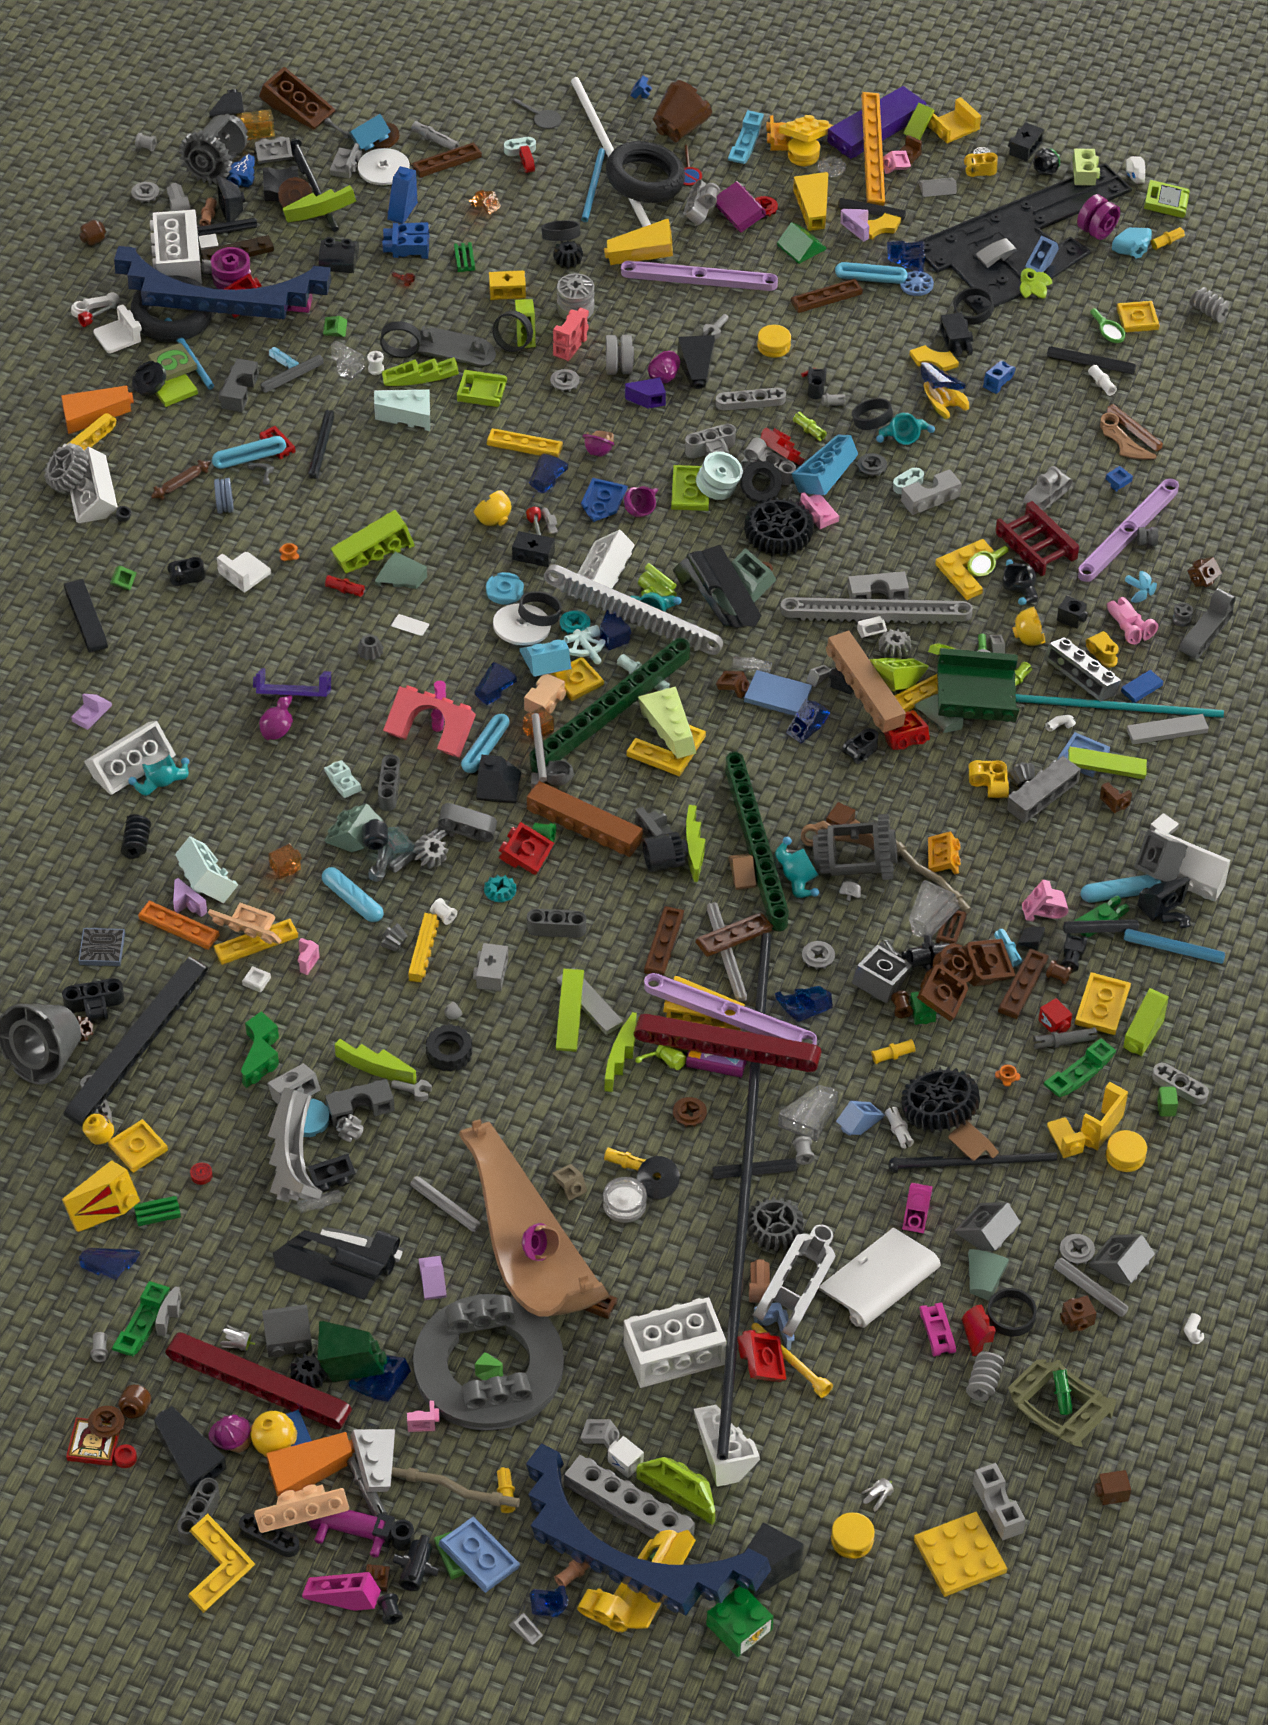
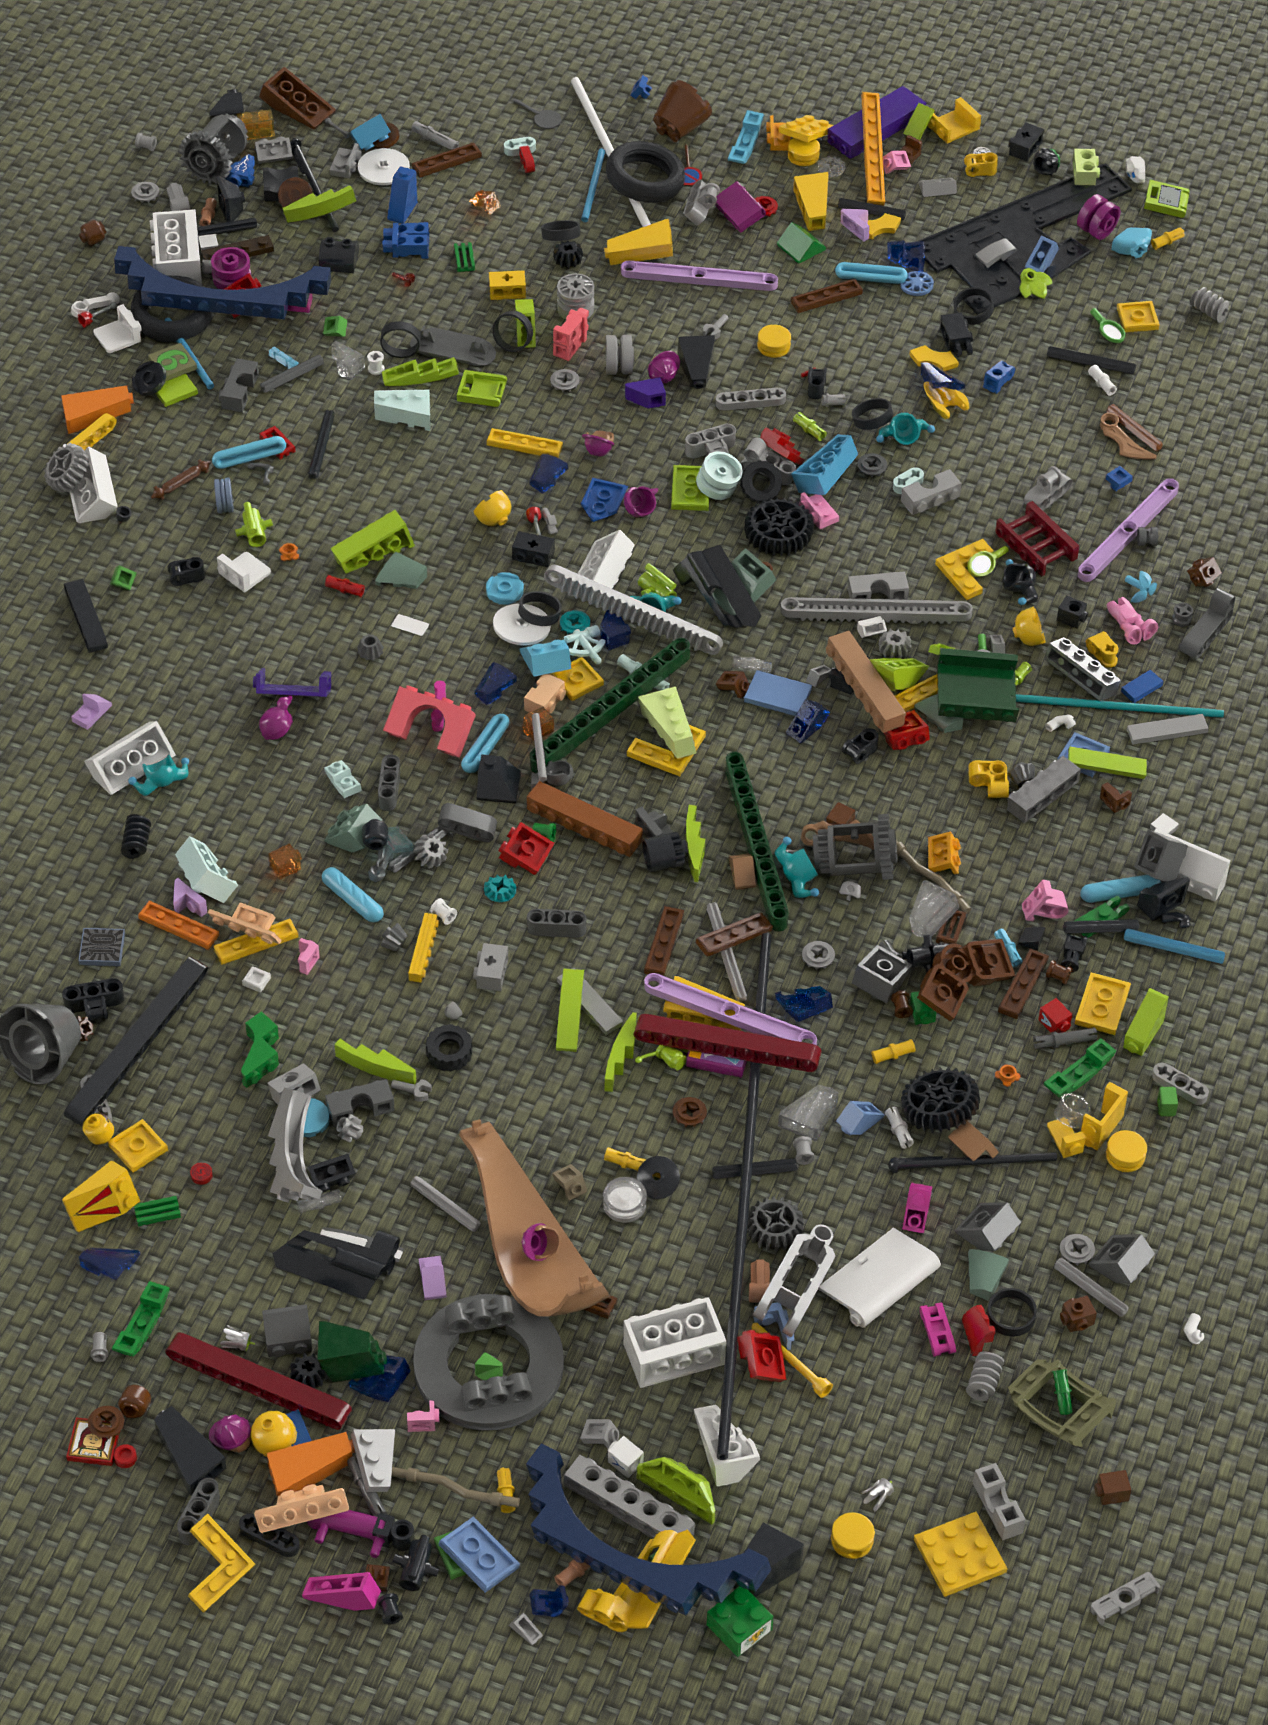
light grey slope [155,1287,181,1336] -> none
none -> lime pin [235,502,273,547]
none -> clear piece [1054,1093,1091,1128]
none -> light grey piece [1090,1572,1160,1625]

